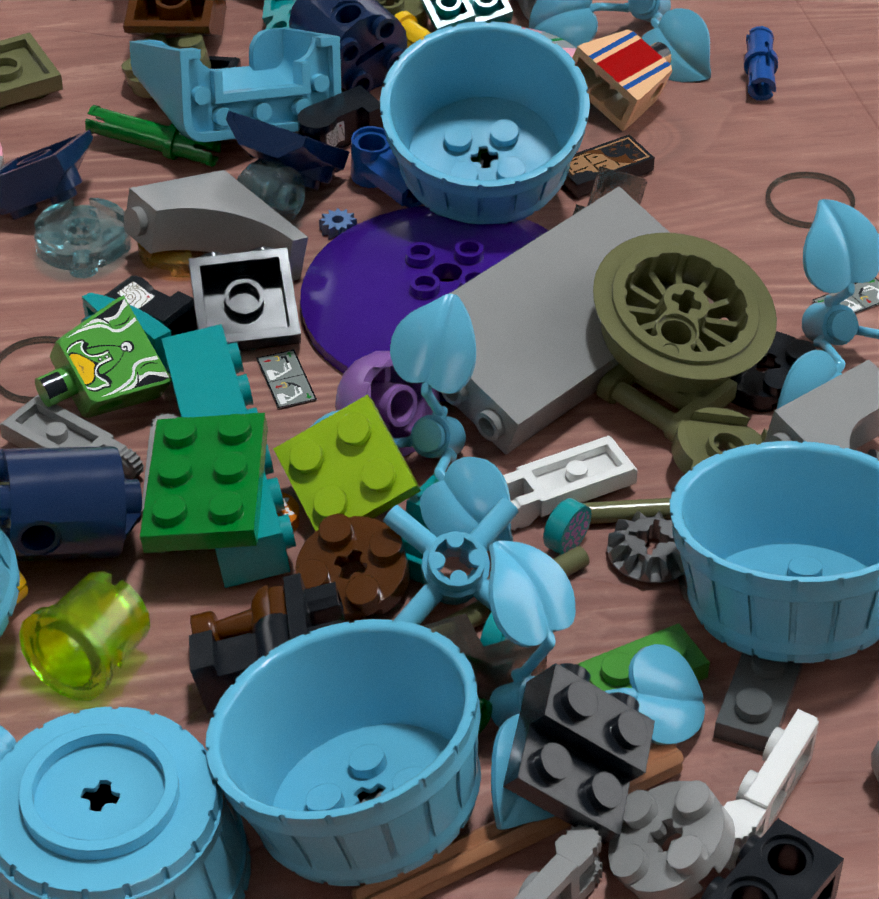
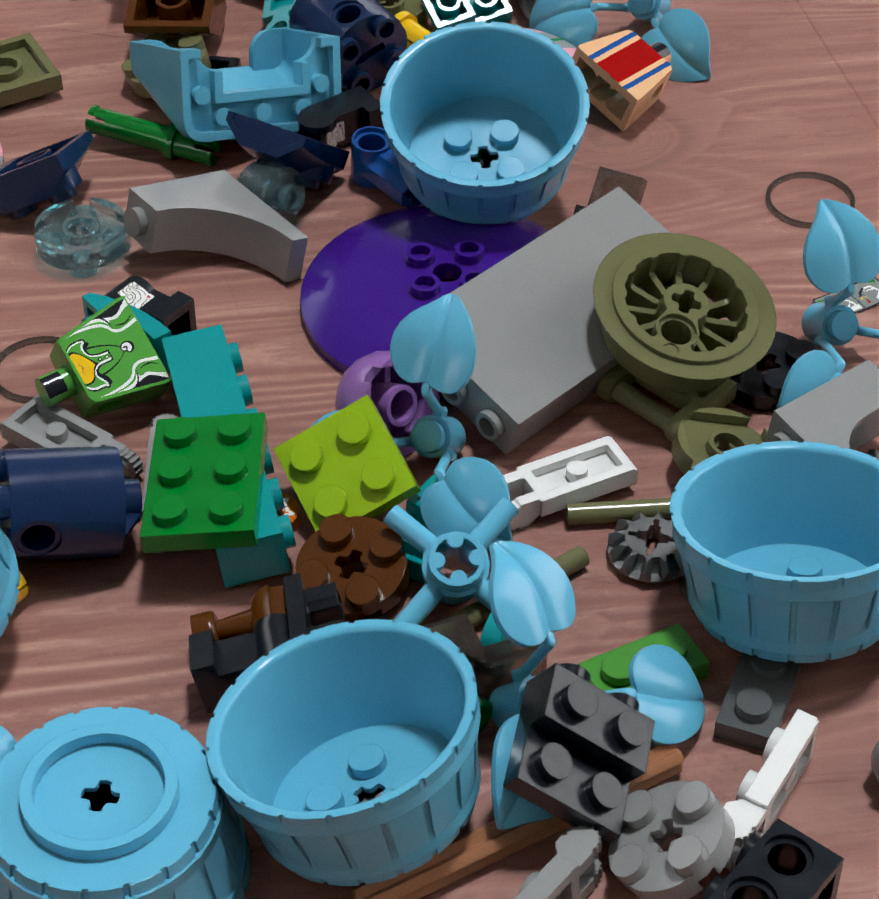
clear neon green piece [19,572,151,701] -> none
clear yellow tile [137,243,193,277] -> none
plate [188,246,301,351] -> none
light grey sticker [257,349,317,409] -> none
medium blue piece [319,208,357,239] -> none
teal tile [543,498,592,555] -> none
tile [563,134,655,198] -> none
blue pin [744,26,778,101] -> none

